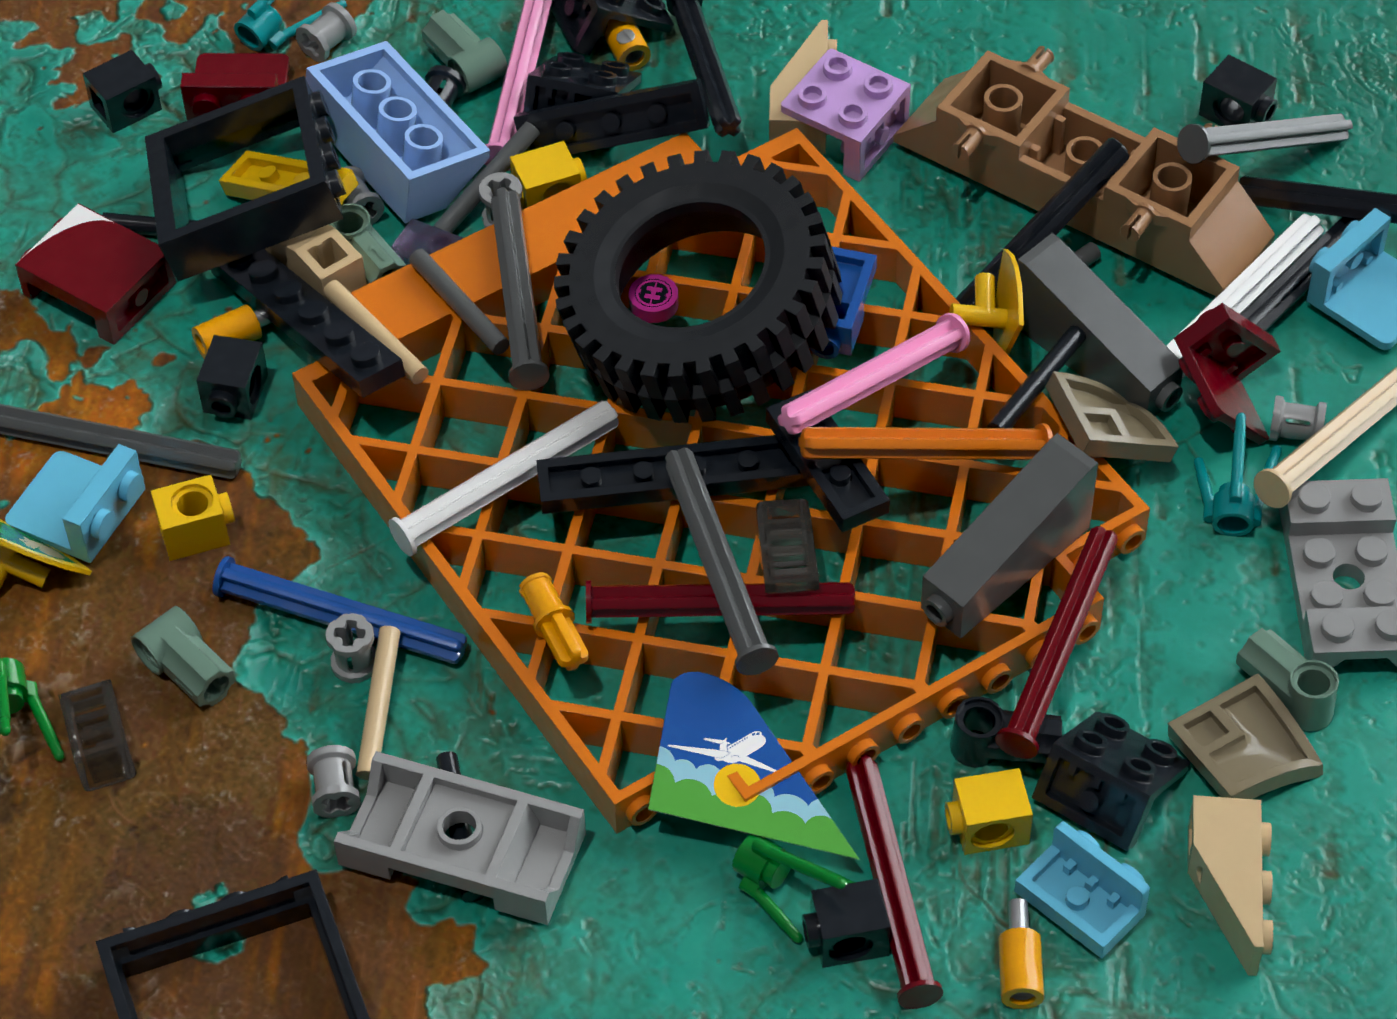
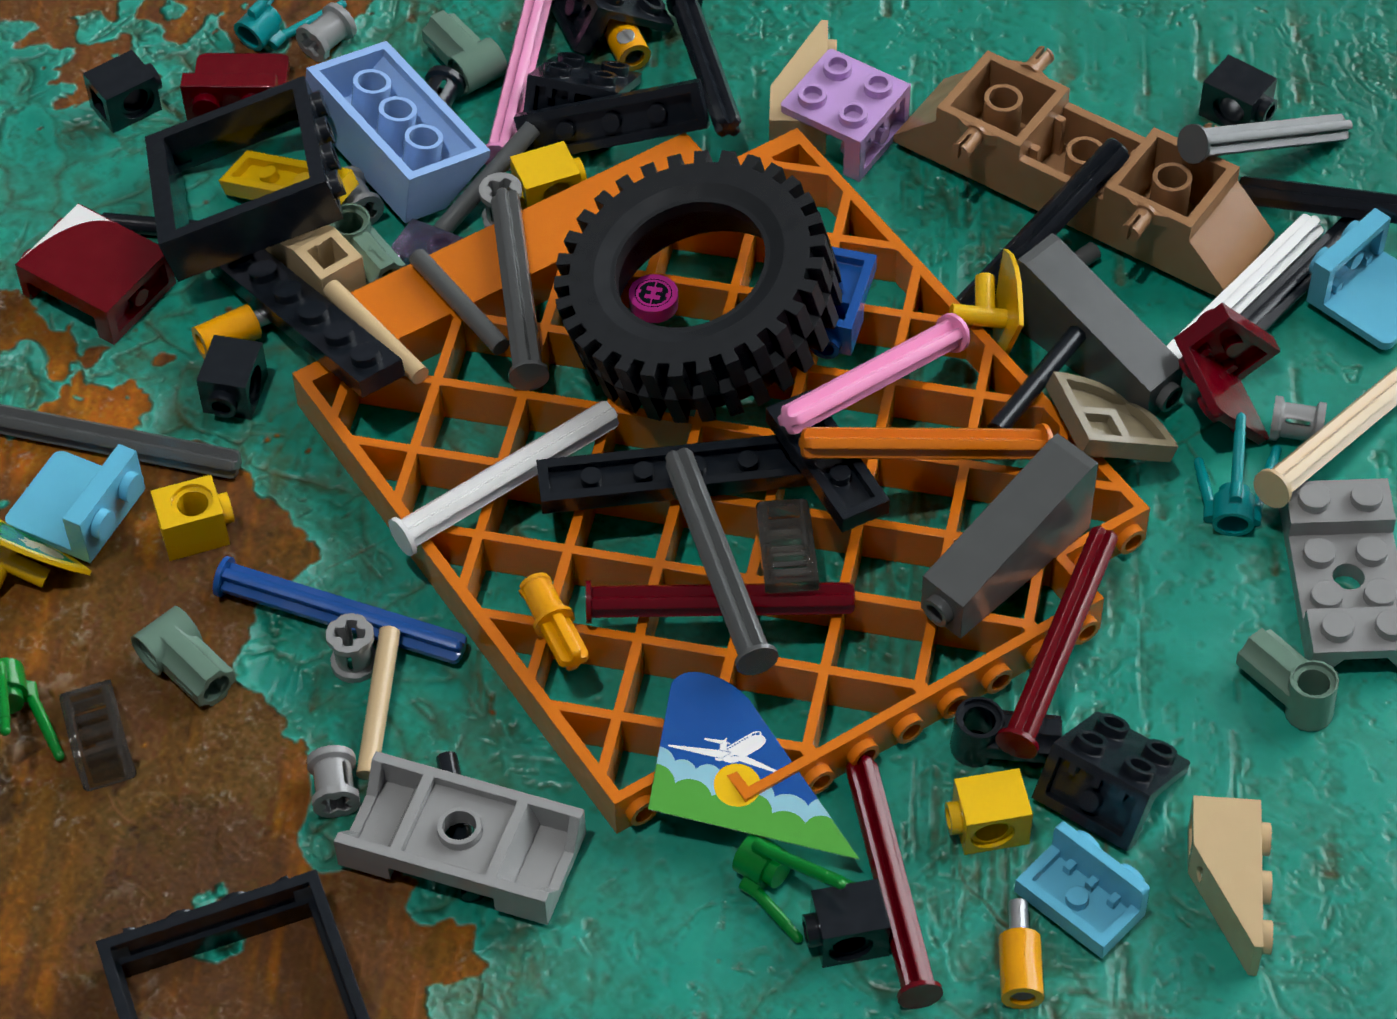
dark tan plate [1168,674,1323,799] -> none

